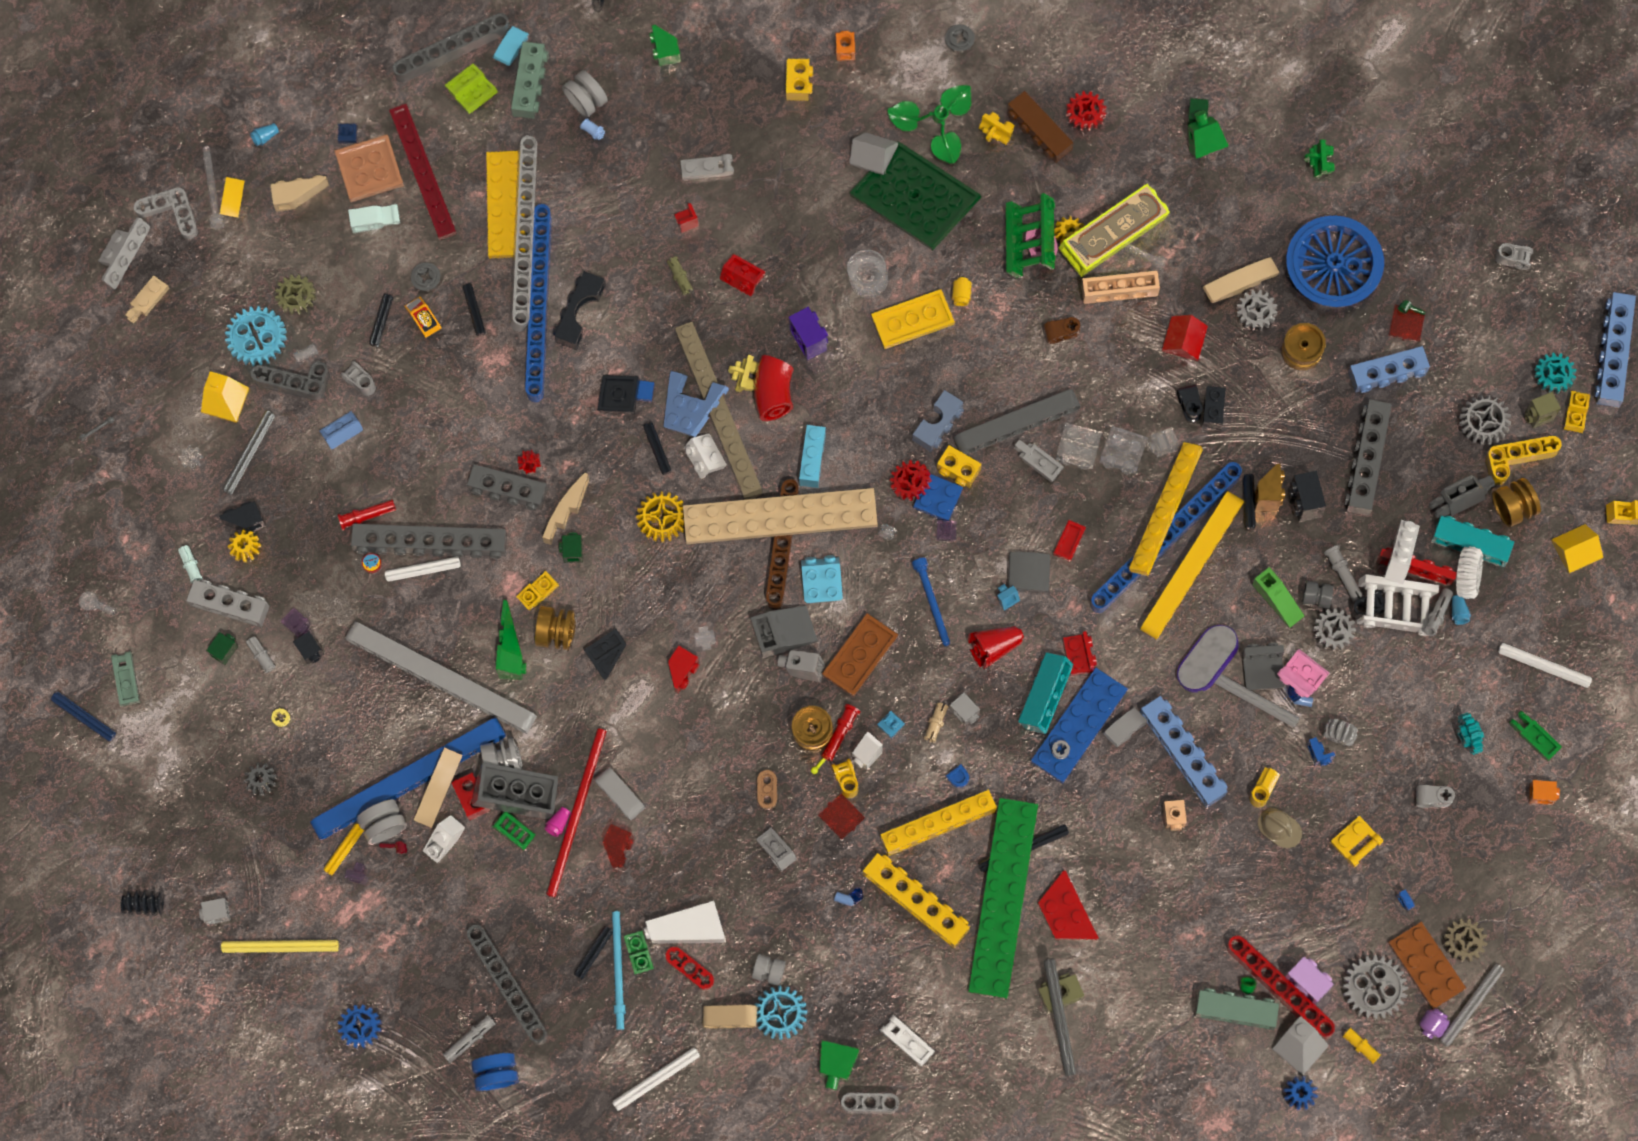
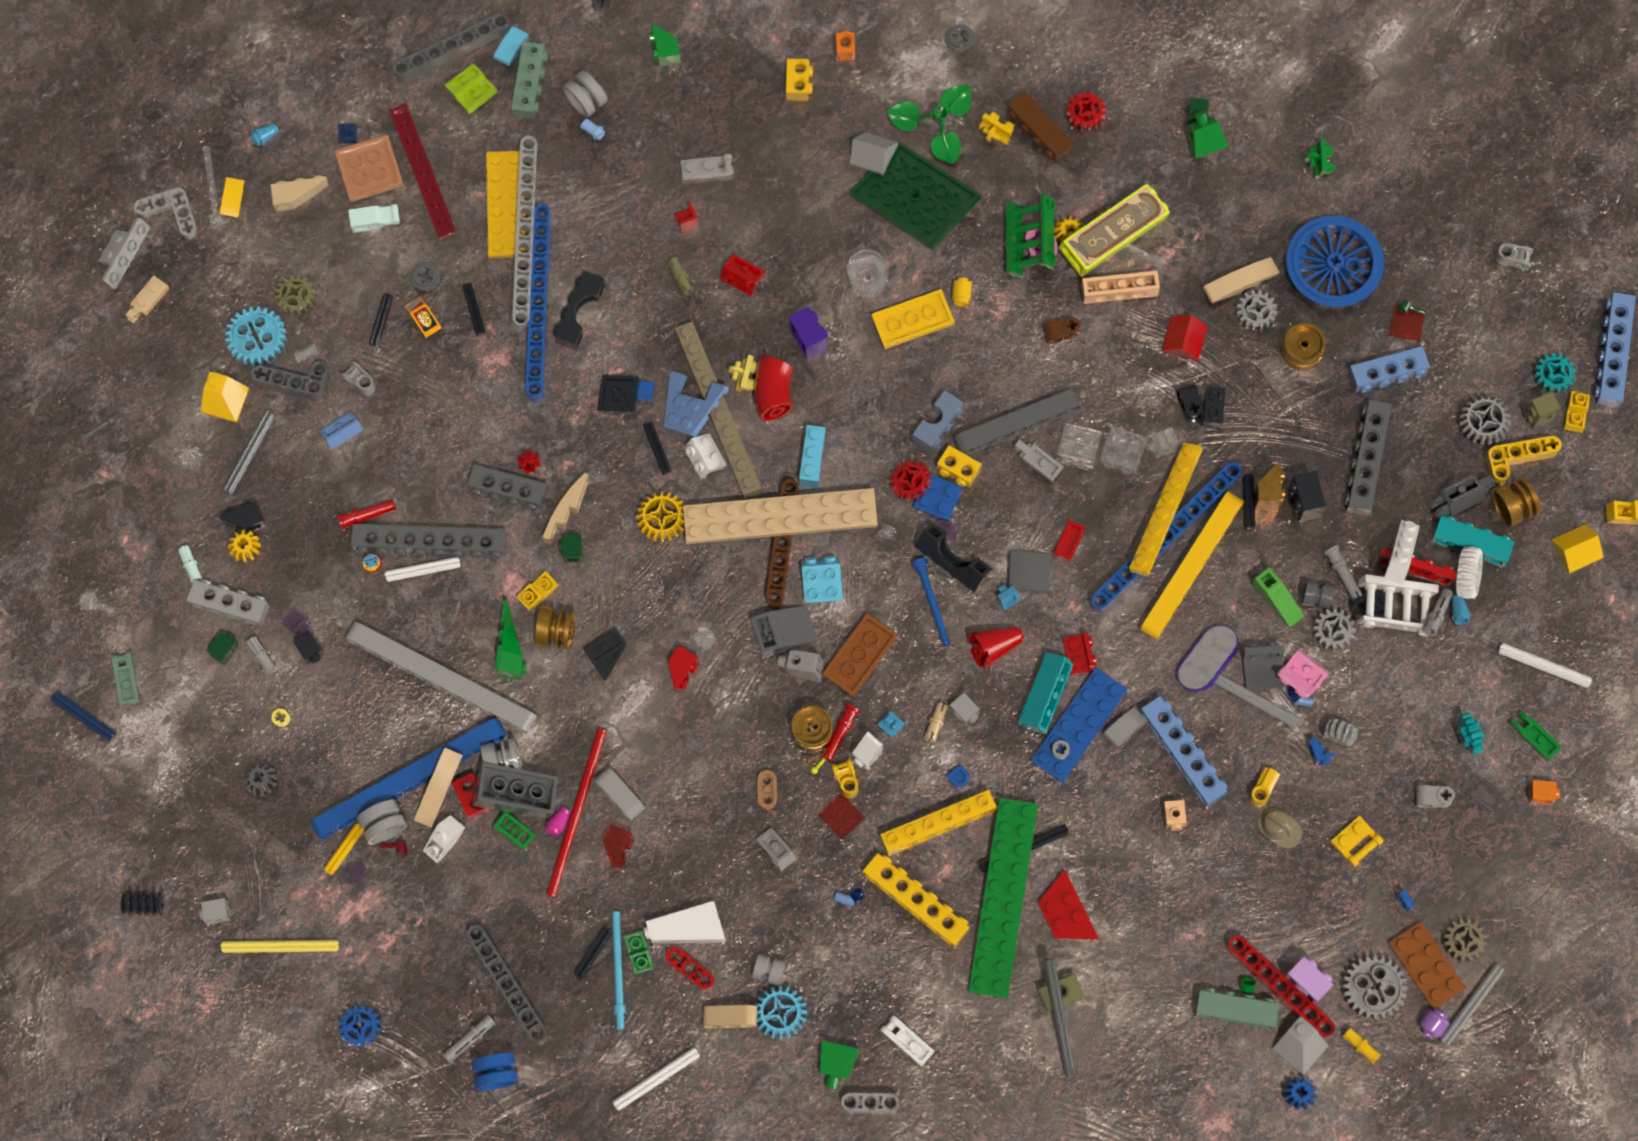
none -> black arch [914,523,992,592]

